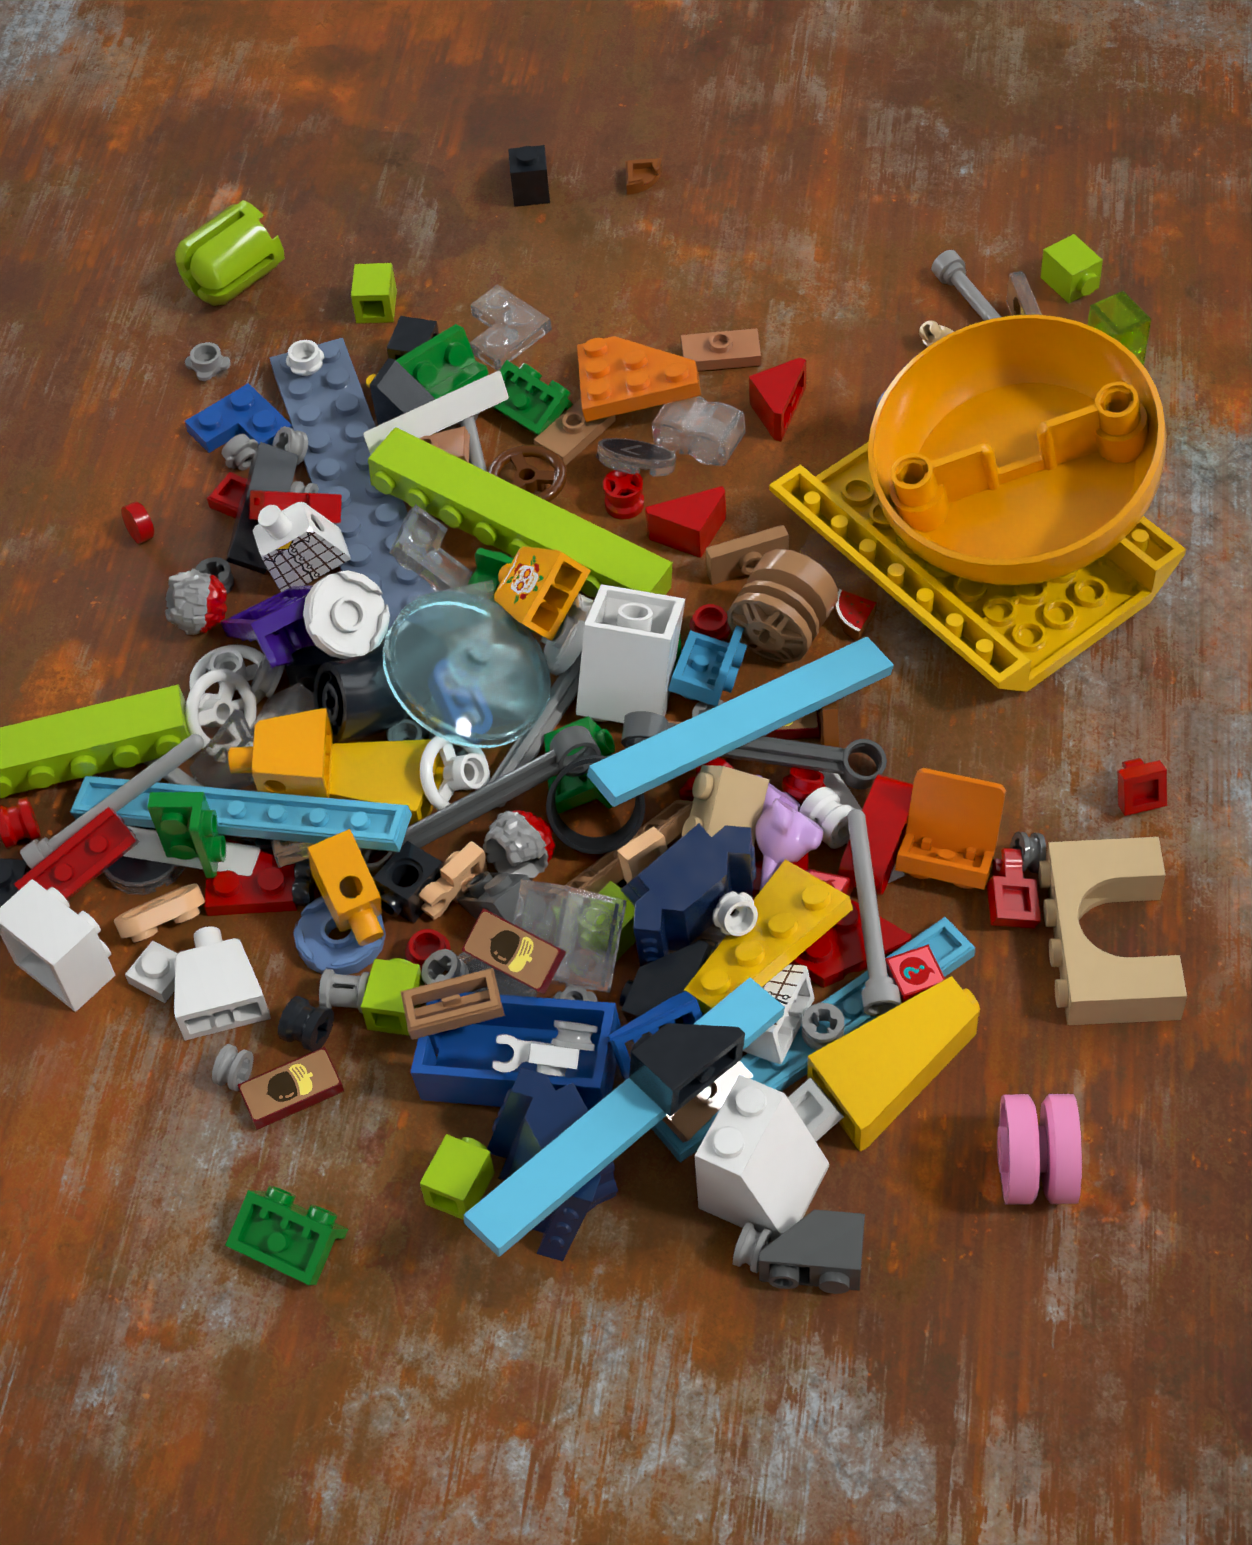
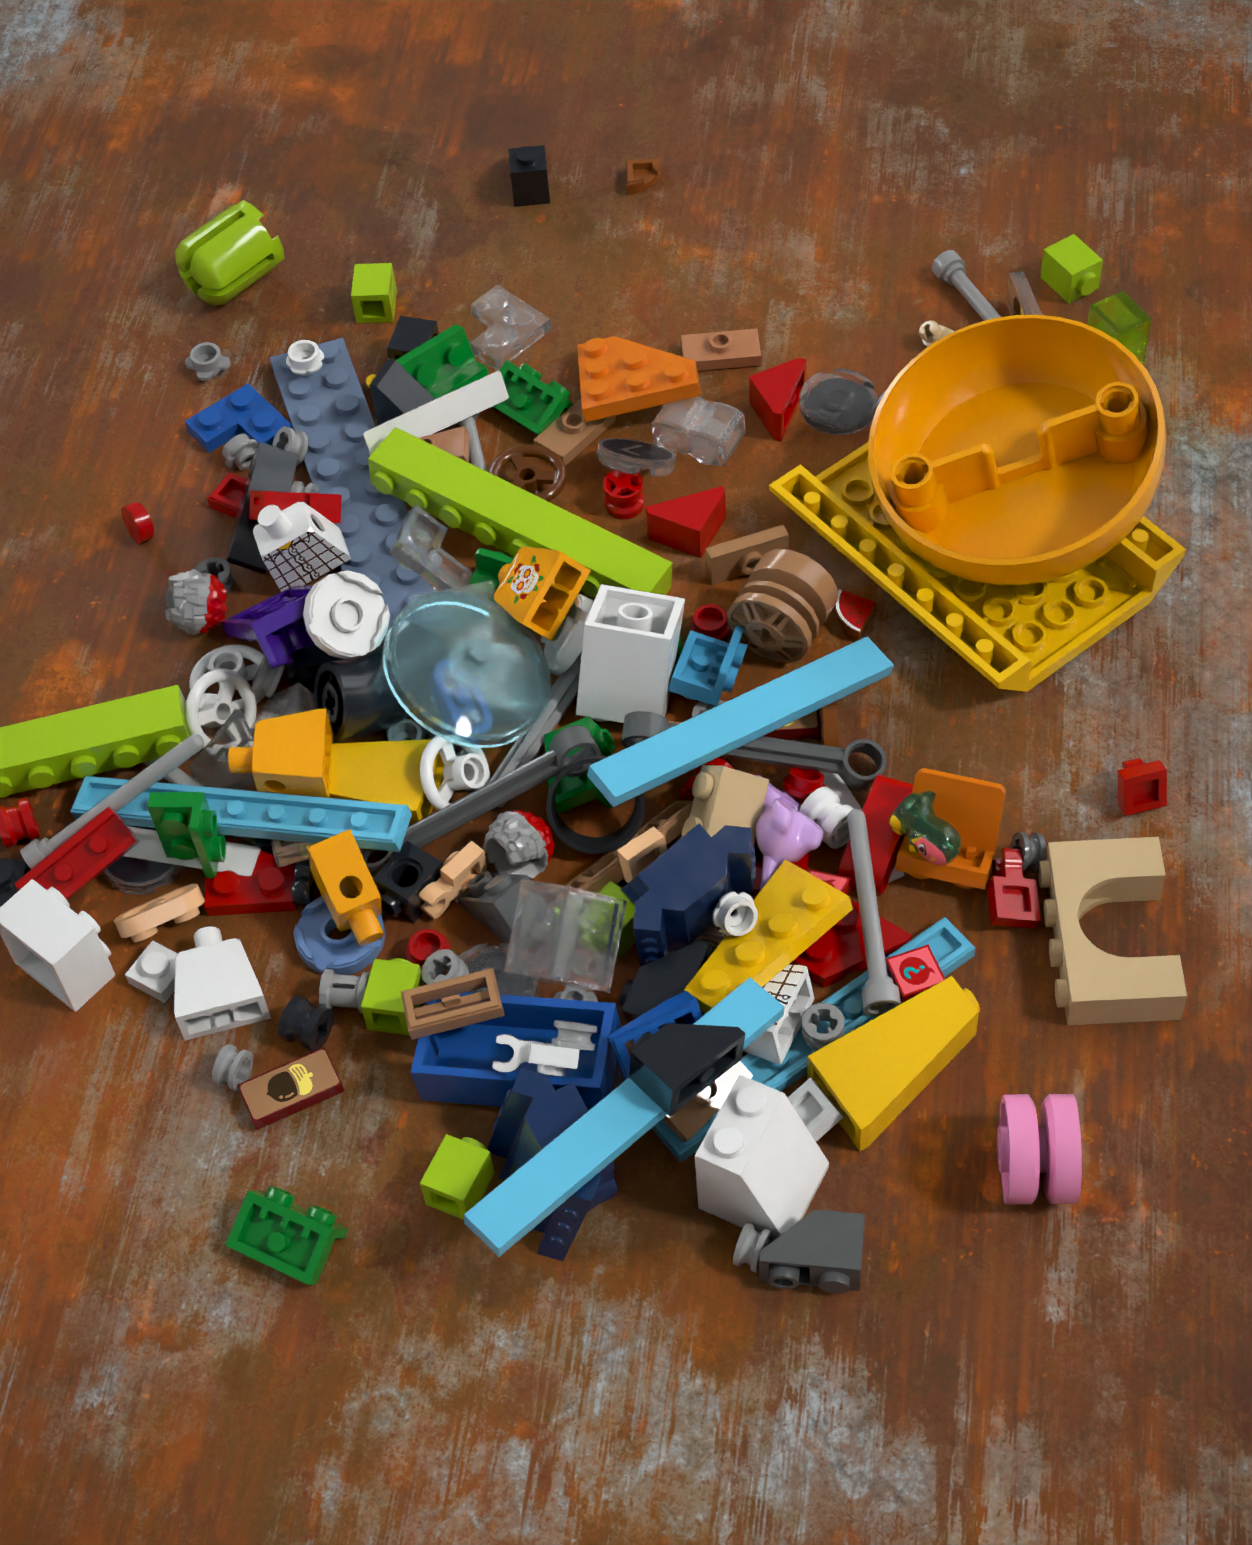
tile [462,908,566,994] -> none
none -> clear tile [799,369,878,435]
none -> clear green animal [889,791,961,866]

